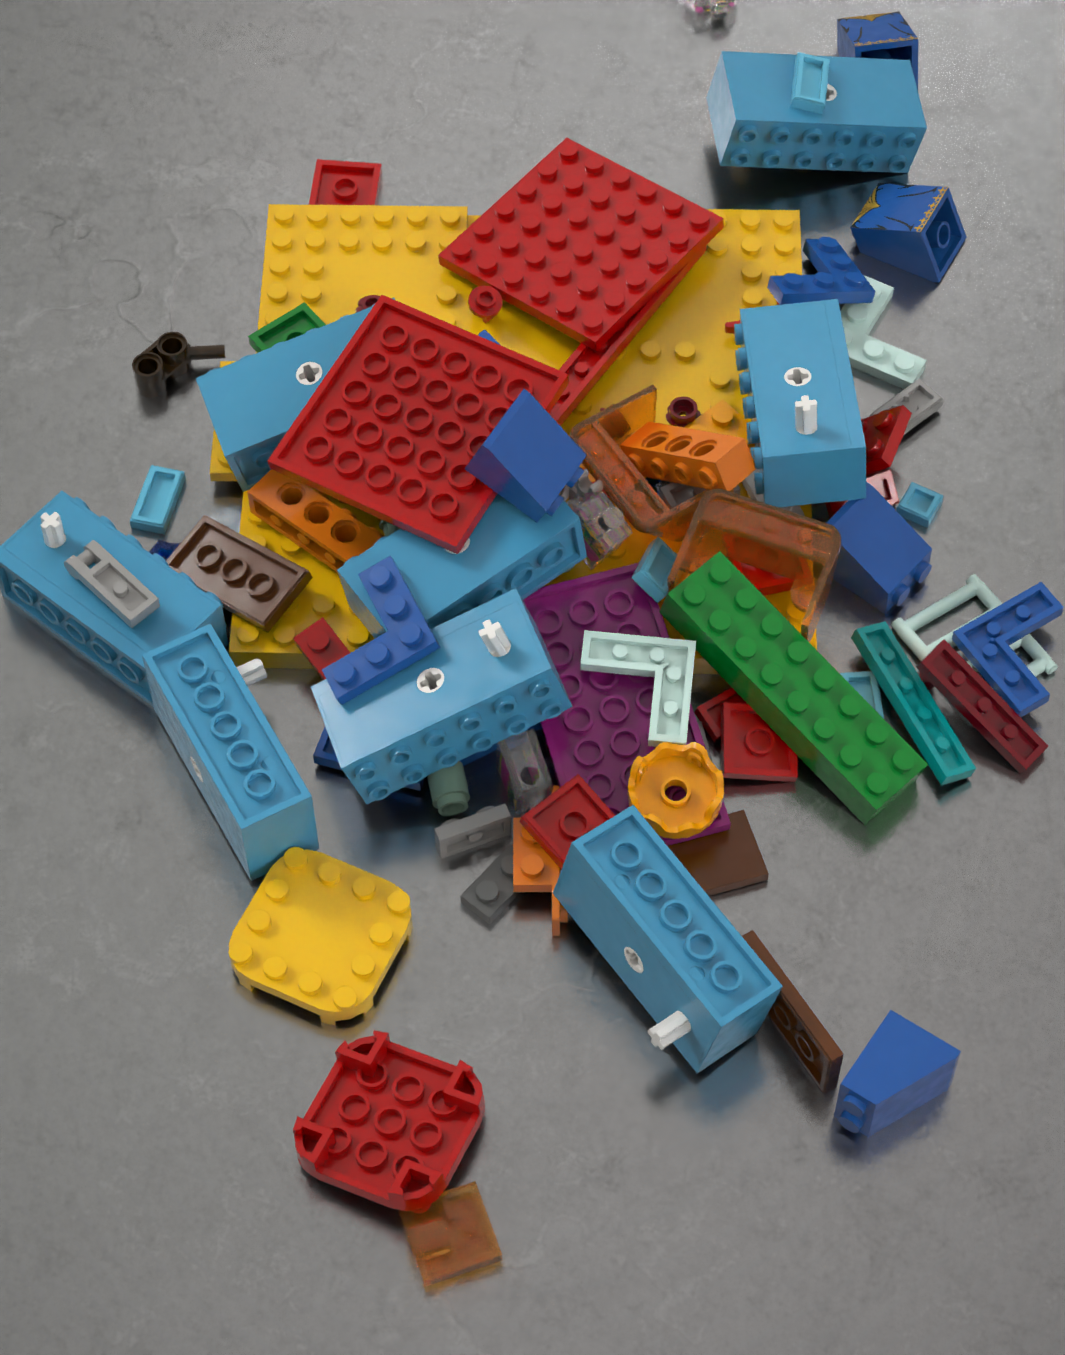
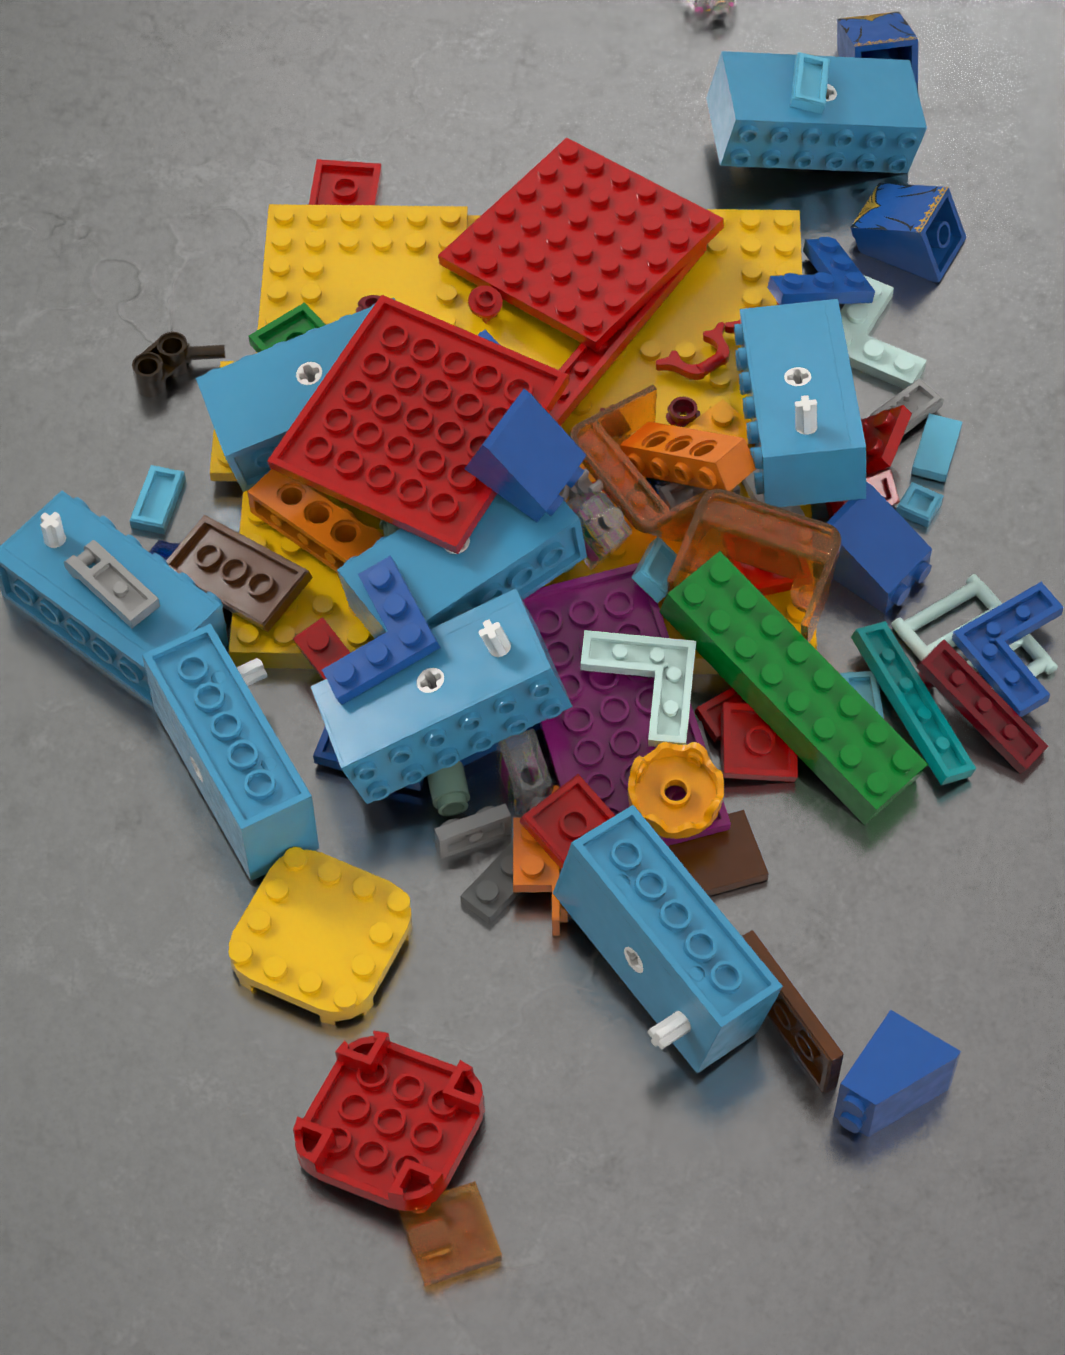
none -> red helmet [656,322,730,380]
none -> medium azure tile [911,413,963,482]

